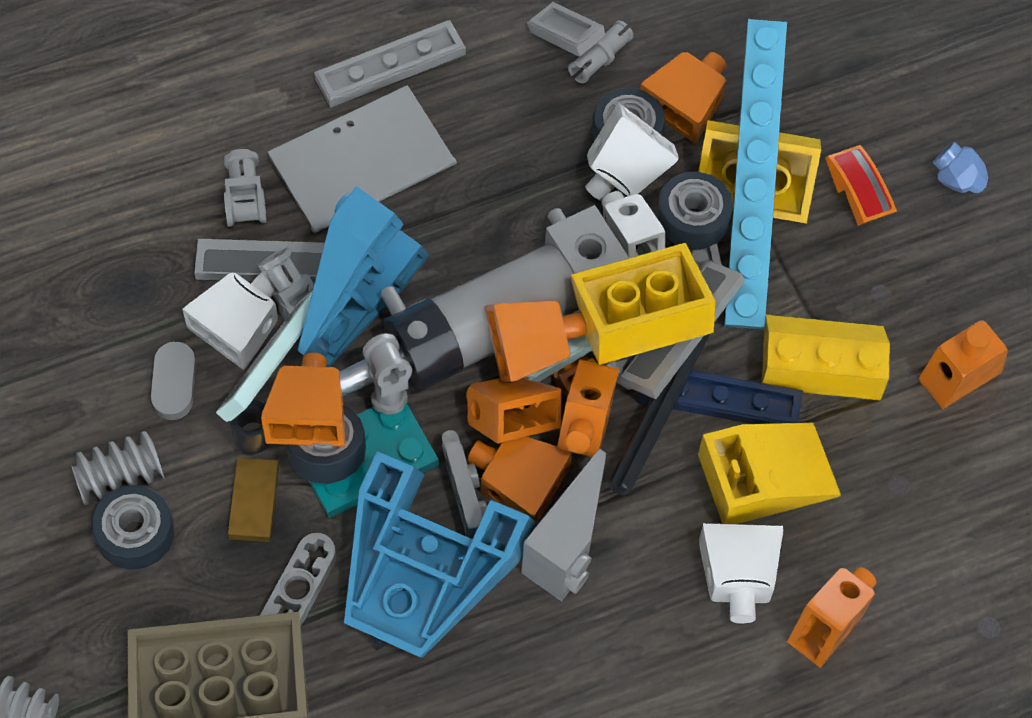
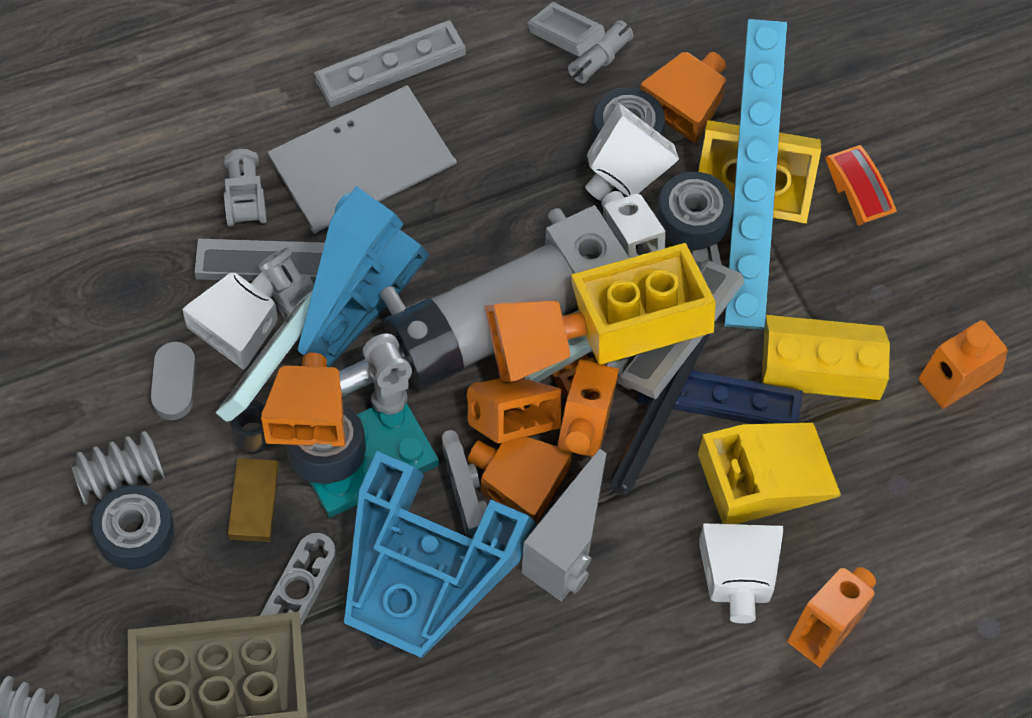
medium blue rock [933,141,988,193] -> none

